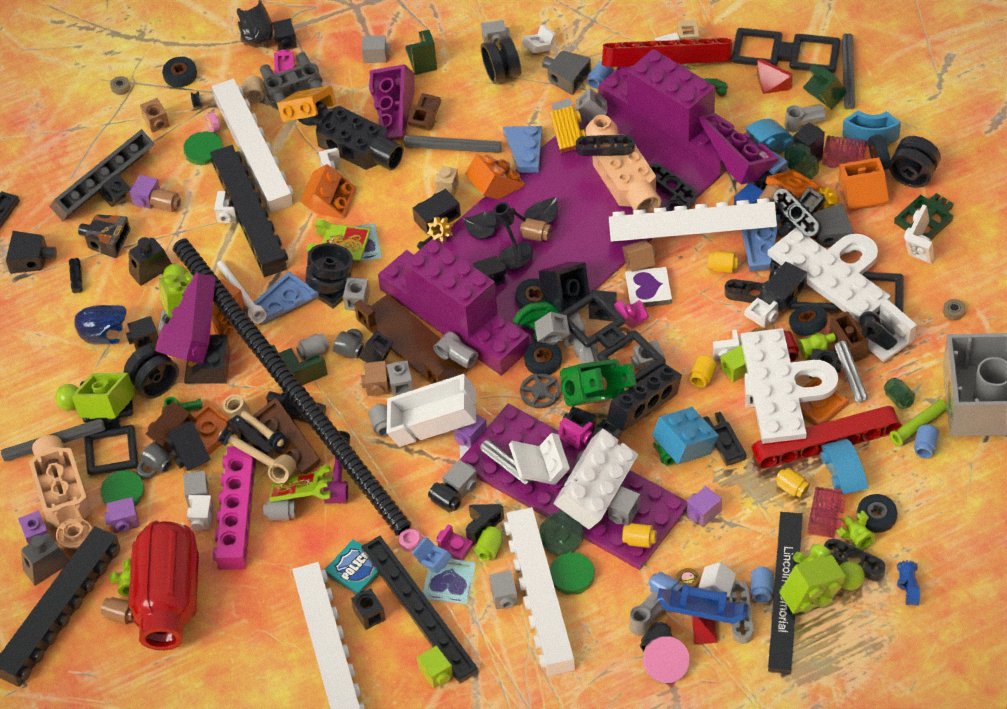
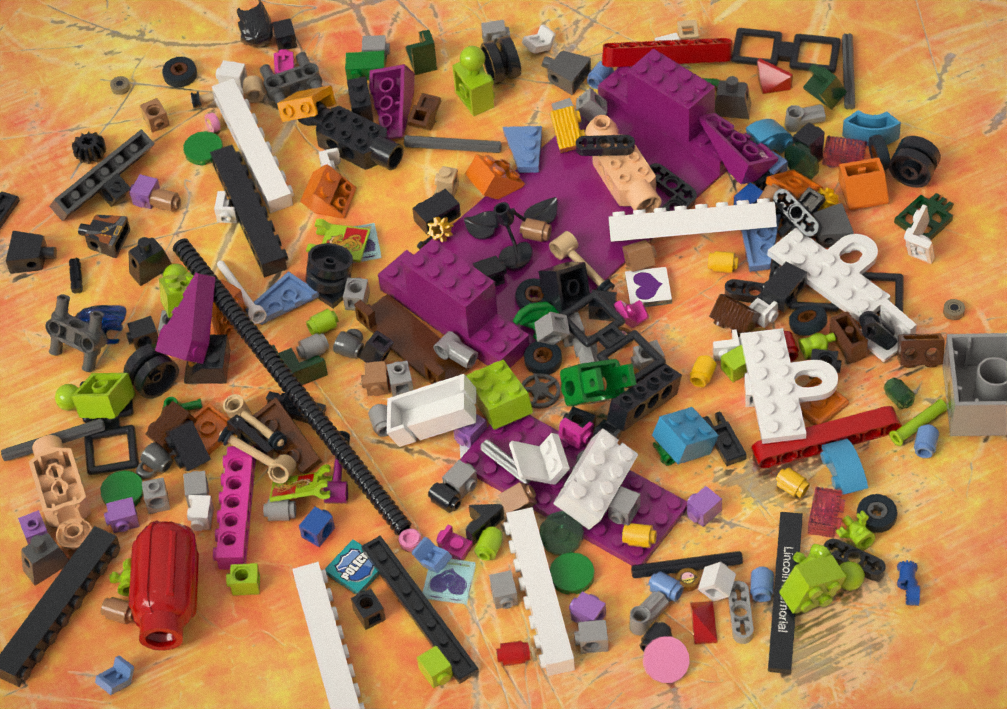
blue piece [657,584,748,624] -> none
light grey axle [835,341,868,403] -> none
none -> dark grey piece [45,294,107,372]
none -> black gear [72,131,106,164]
none -> medium blue bracket [95,655,134,695]
none -> light grey brick [142,477,170,514]
none -> white brick [216,60,247,87]
none -> lime brick [226,563,261,596]
none -> blue brick [299,507,335,547]
none -> lime brick [306,309,339,335]
none -> green brick [345,51,386,80]
none -> black brick [347,77,374,121]
none -> lime brick [452,46,495,117]
none -> lime brick [466,360,533,430]
none -> red brick [496,640,531,666]
none -> brick [498,482,537,513]
none -> tan piece [549,231,615,292]
none -> medium lavender brick [569,591,606,623]
none -> light grey brick [574,620,608,654]
none -> black axle [631,551,743,578]
none -> reddish brown brick [709,294,761,337]
none -> dark grey torso [715,76,751,119]
none -> reddish brown brick [897,333,944,368]

